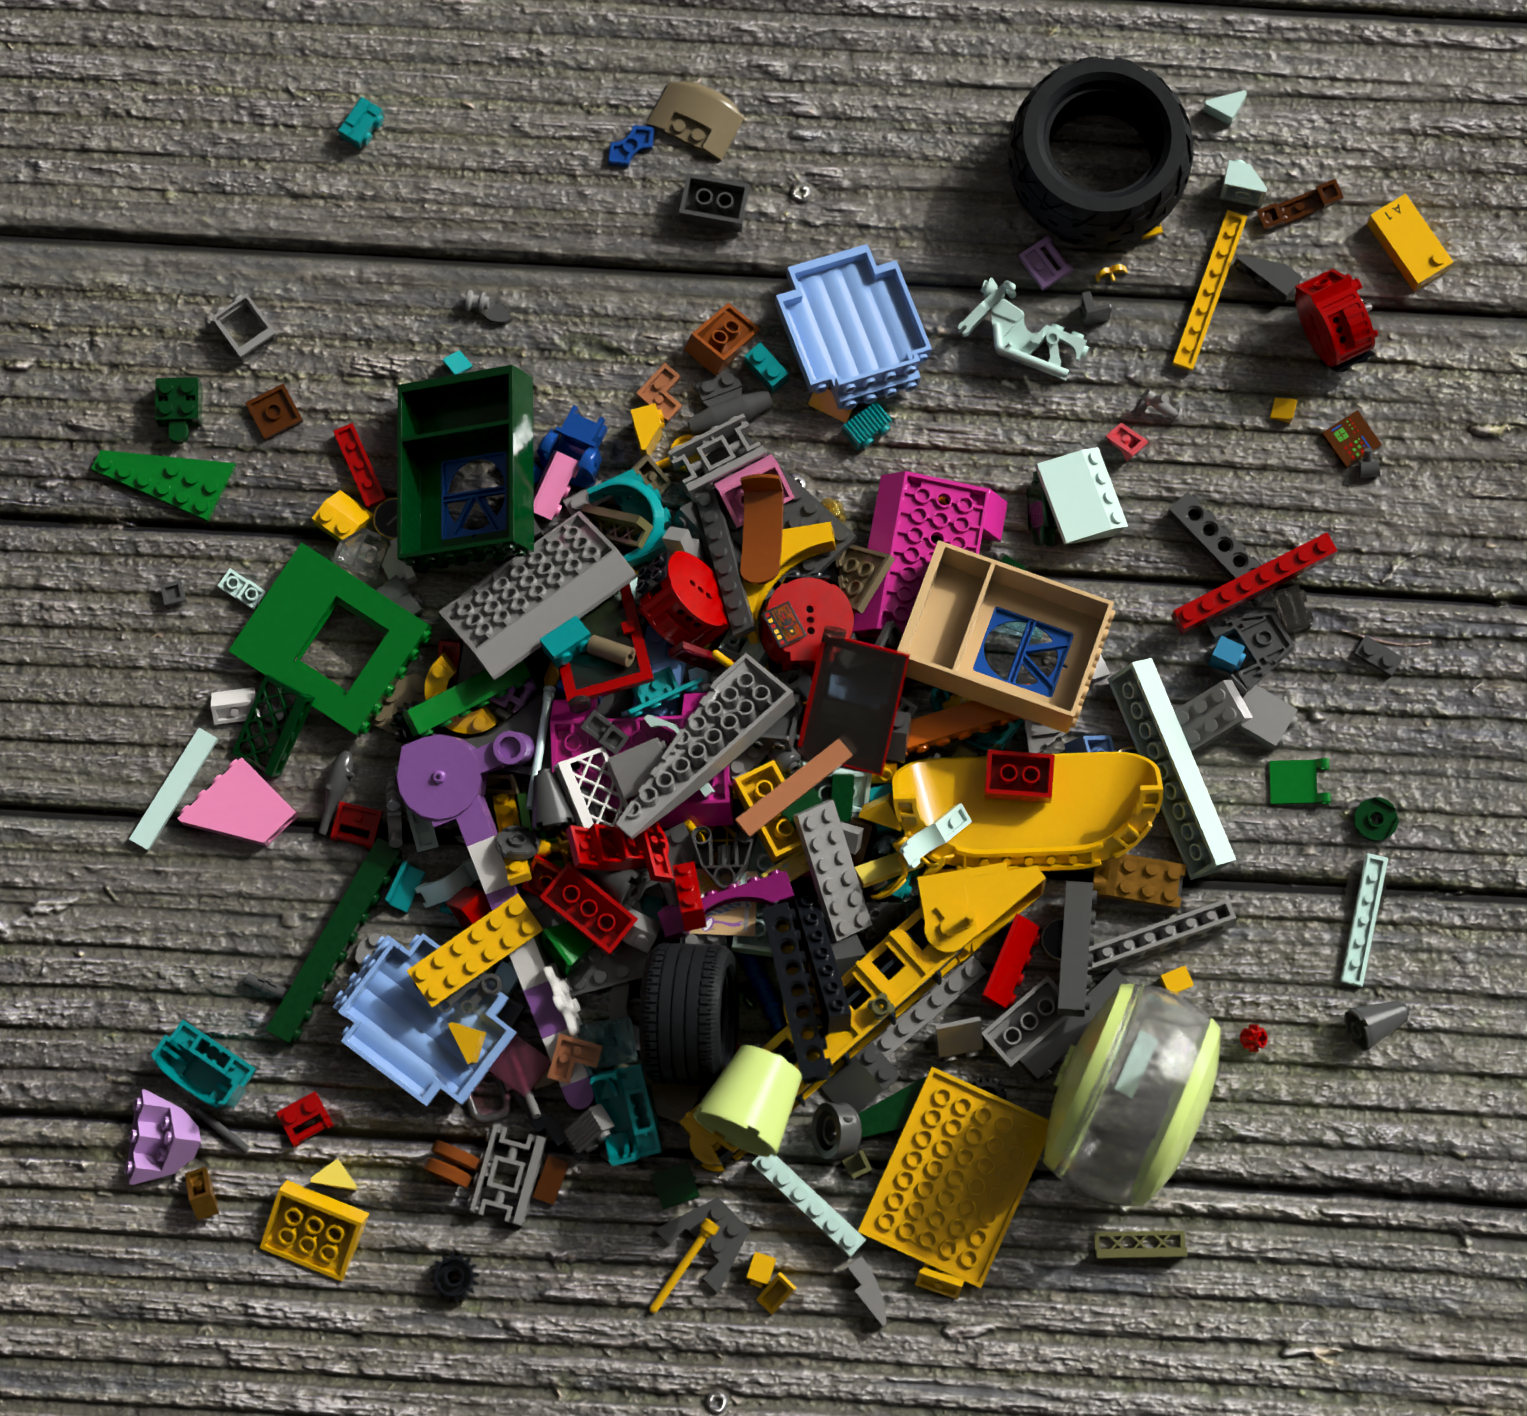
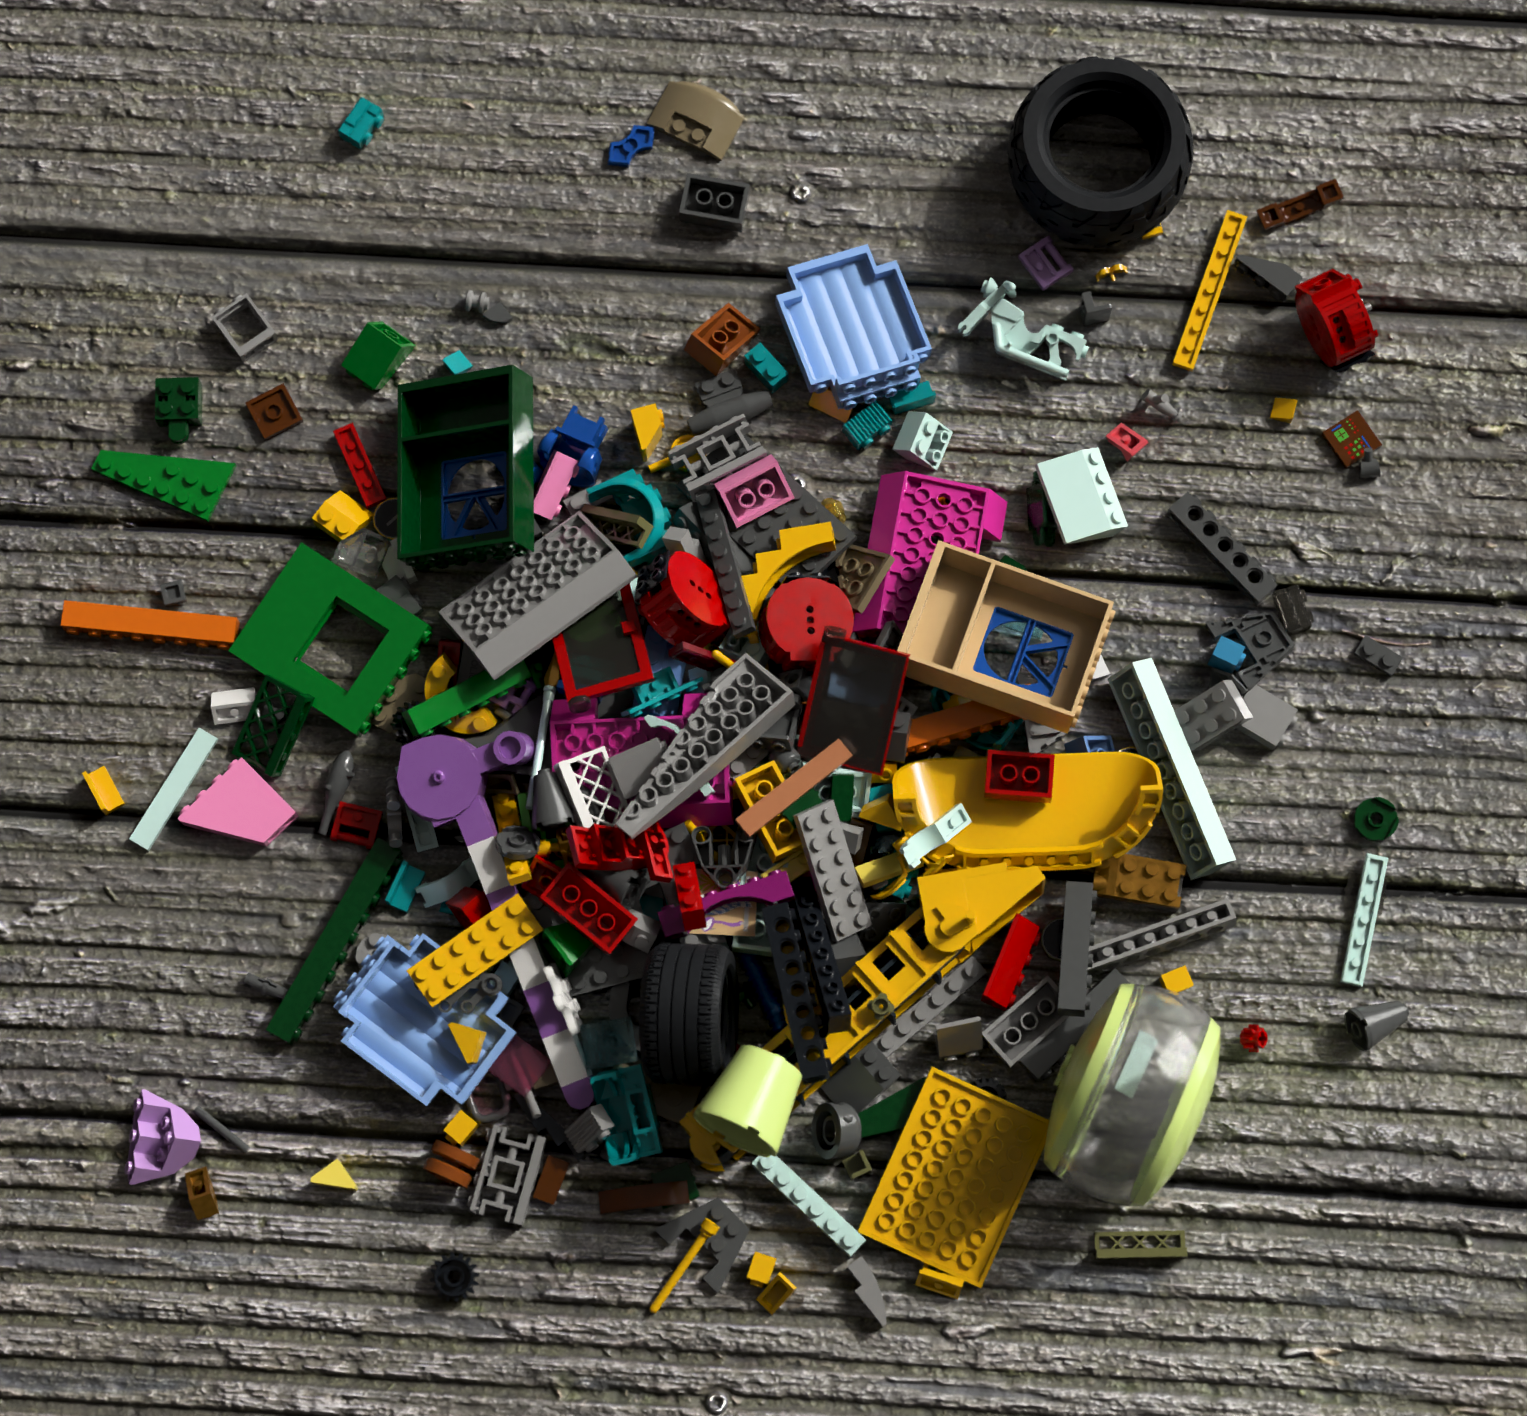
teal piece [151,1019,257,1109] -> none
light aqua slope [217,568,266,610] -> none
yellow slope [259,1180,370,1281] -> none
red plate [276,1091,334,1148] -> none
teal brick [539,615,591,668] -> none
nougat plate [547,1033,603,1084] -> none
dark grey slope [580,709,630,755] -> none
dark tan piece [587,635,635,667] -> none
dark tan slope [631,454,672,495] -> none
nougat plate [636,363,682,423] -> none
dark orange piece [740,474,784,585] -> none
piece [761,601,807,648] -> none
red brick [1171,532,1338,635] -> none
light aqua slope [1203,90,1247,126] -> none
light aqua slope [1220,159,1267,207] -> none
green flag [1269,758,1331,805] -> none
yellow brick [1366,193,1453,292] -> none
none -> orange brick [61,600,240,650]
none -> yellow panel [82,766,125,815]
none -> green slope [341,321,416,390]
none -> yellow brick [443,1109,479,1146]
none -> reddish brown slope [598,1181,690,1215]
none -> teal panel [889,380,936,415]
none -> light aqua slope [893,411,953,470]

